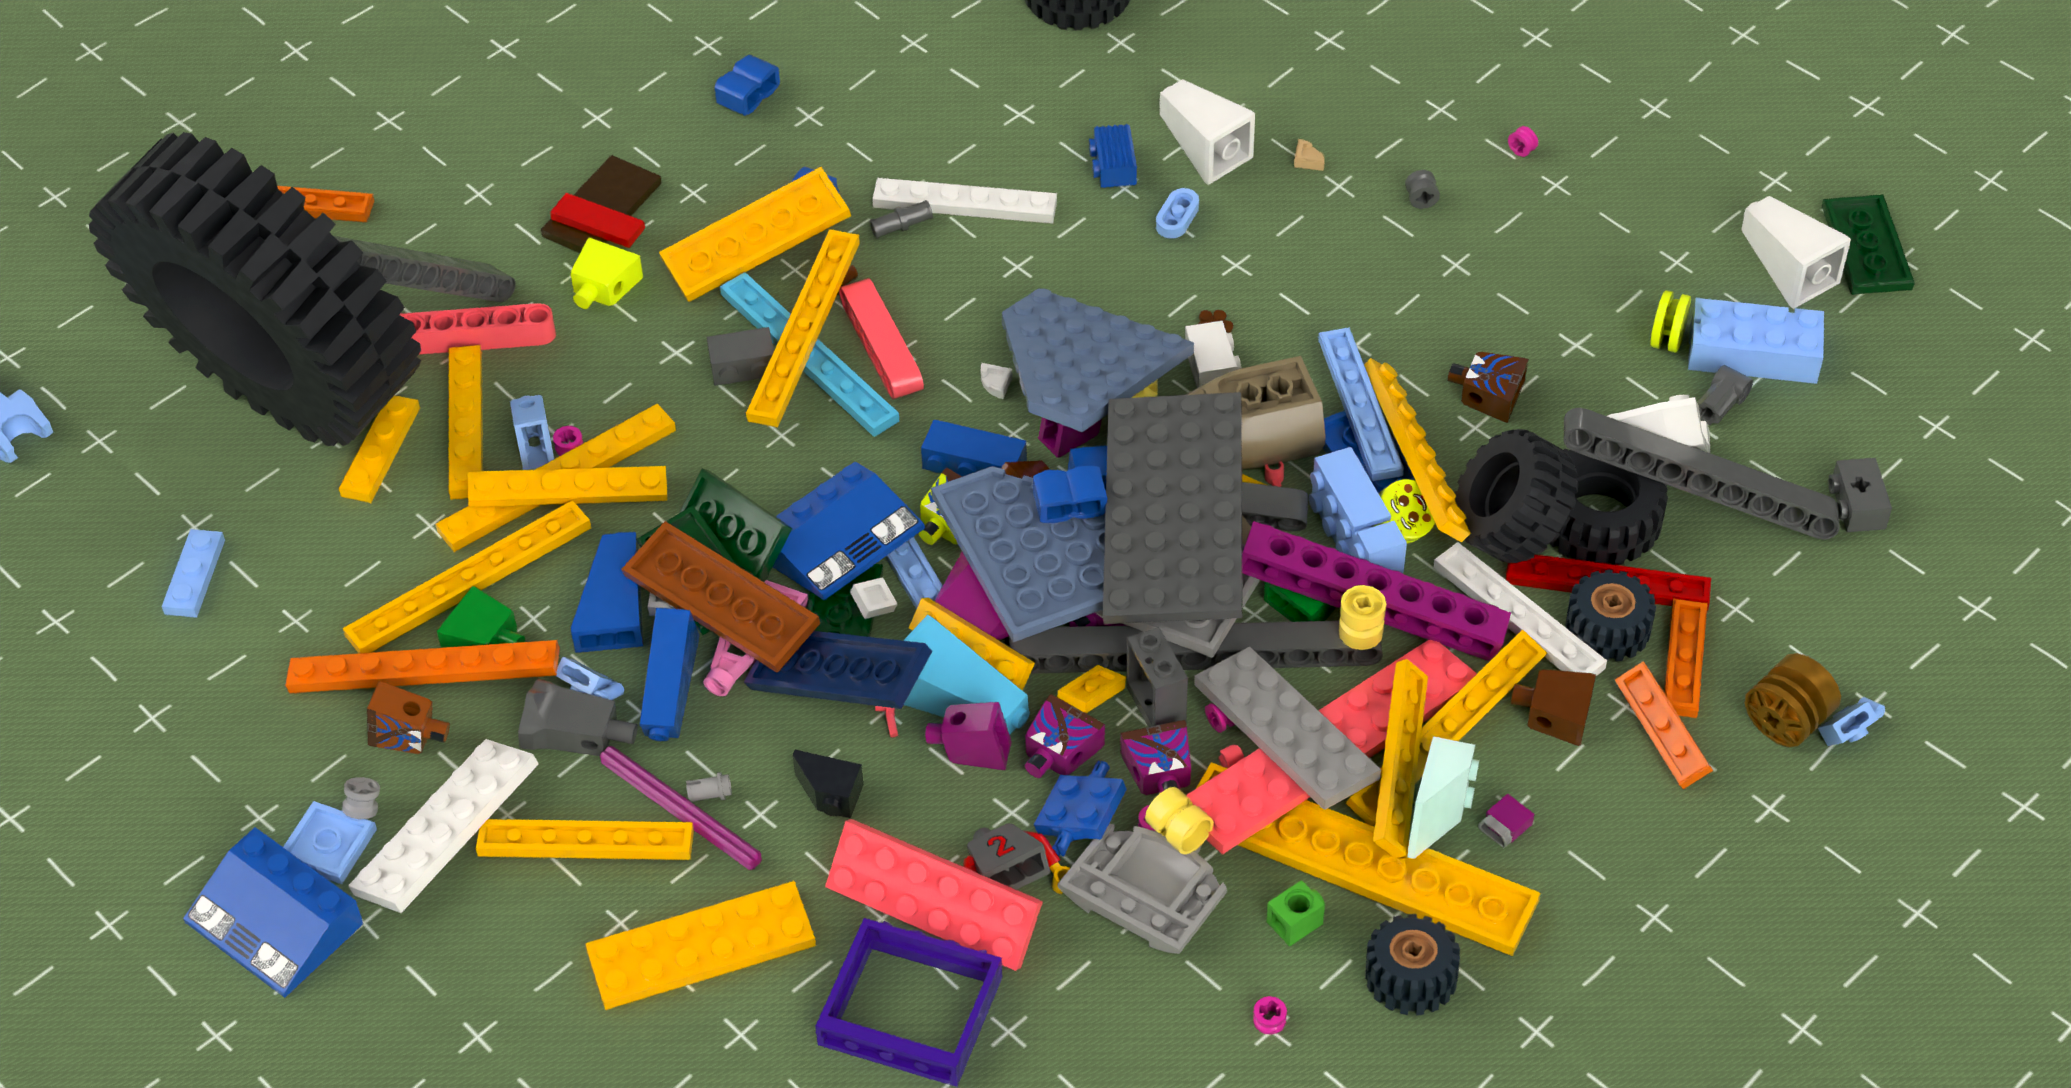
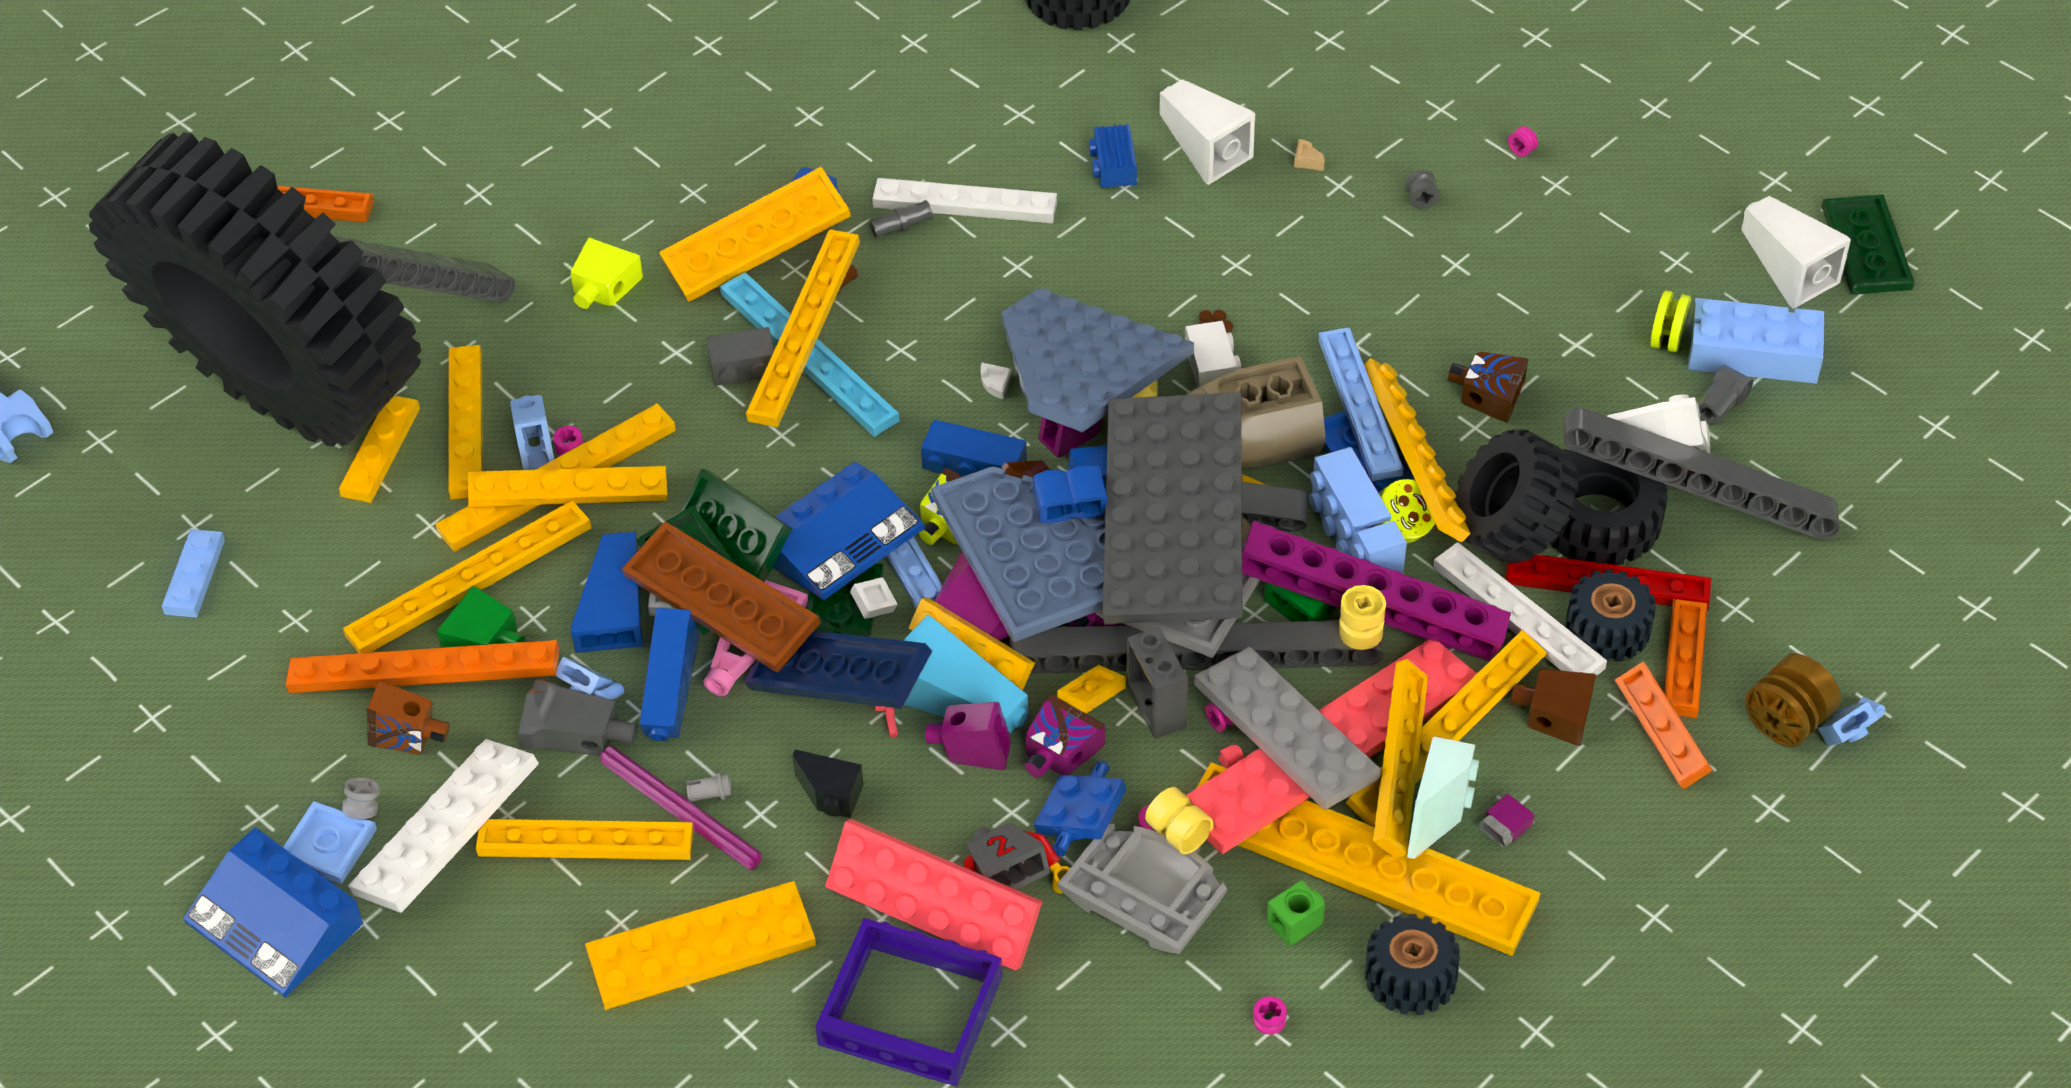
coral beam [399,303,556,355] -> none
dark brown tile [541,155,662,253] -> none
red tile [550,193,645,248] -> none
blue brick [714,55,780,116] -> none
coral beam [839,278,924,399] -> none
torso [1120,720,1191,795] -> none
light blue plate [1156,188,1199,238] -> none
coral hand [1265,461,1284,487] -> none
dark grey brick [1828,458,1892,532] -> none

